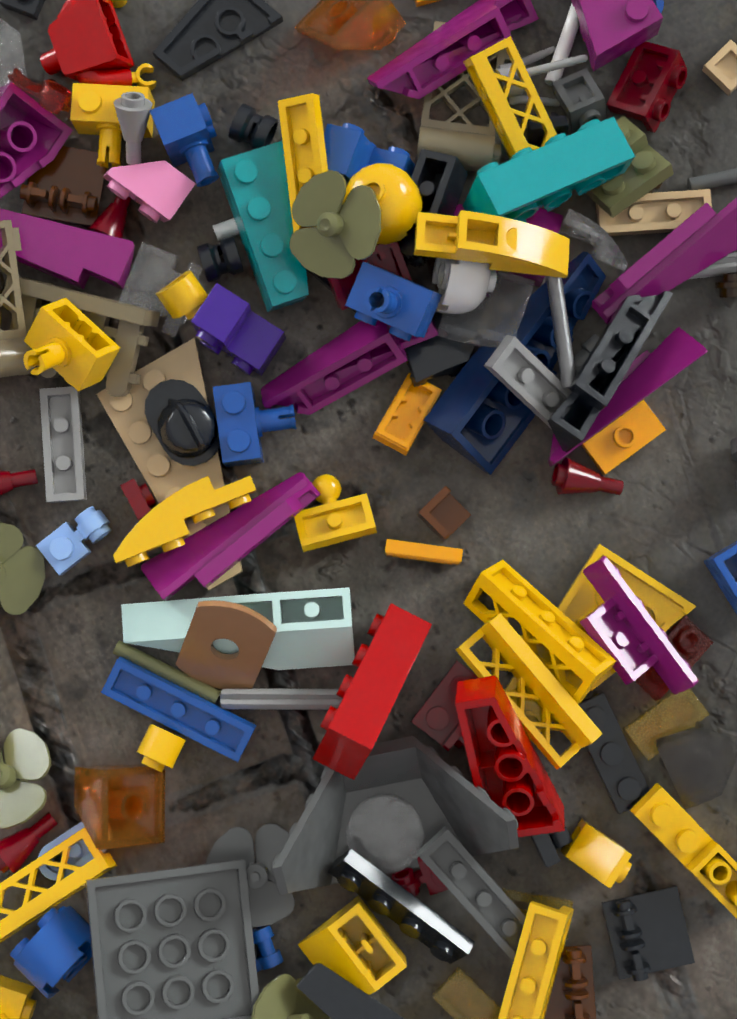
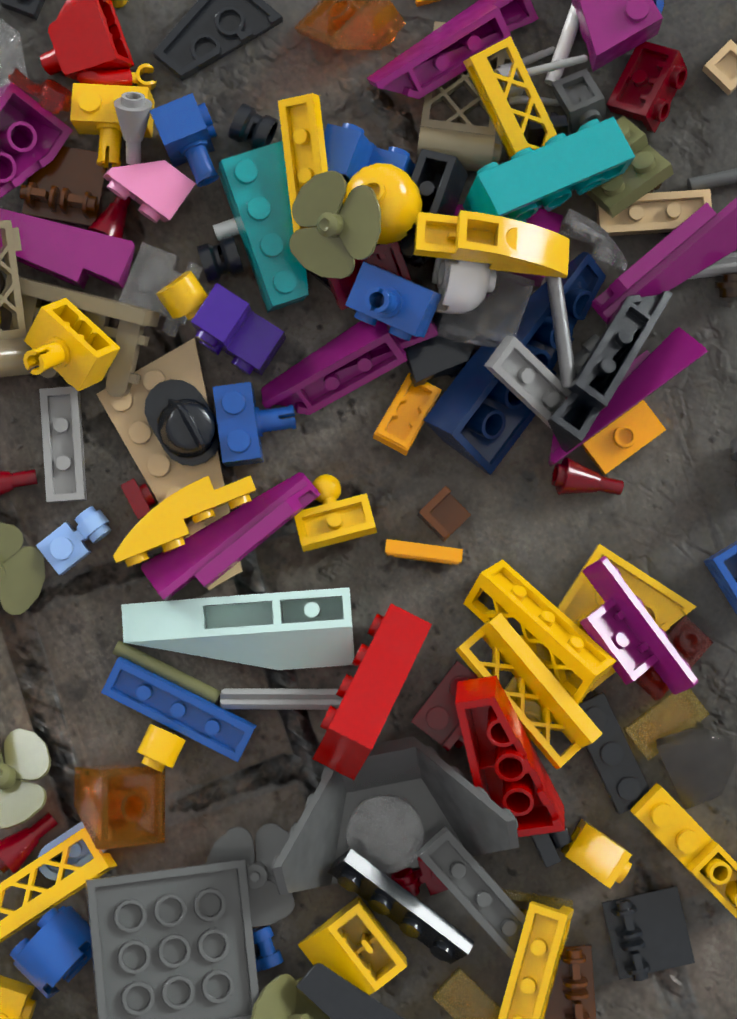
medium nougat piece [176,600,277,689] -> none

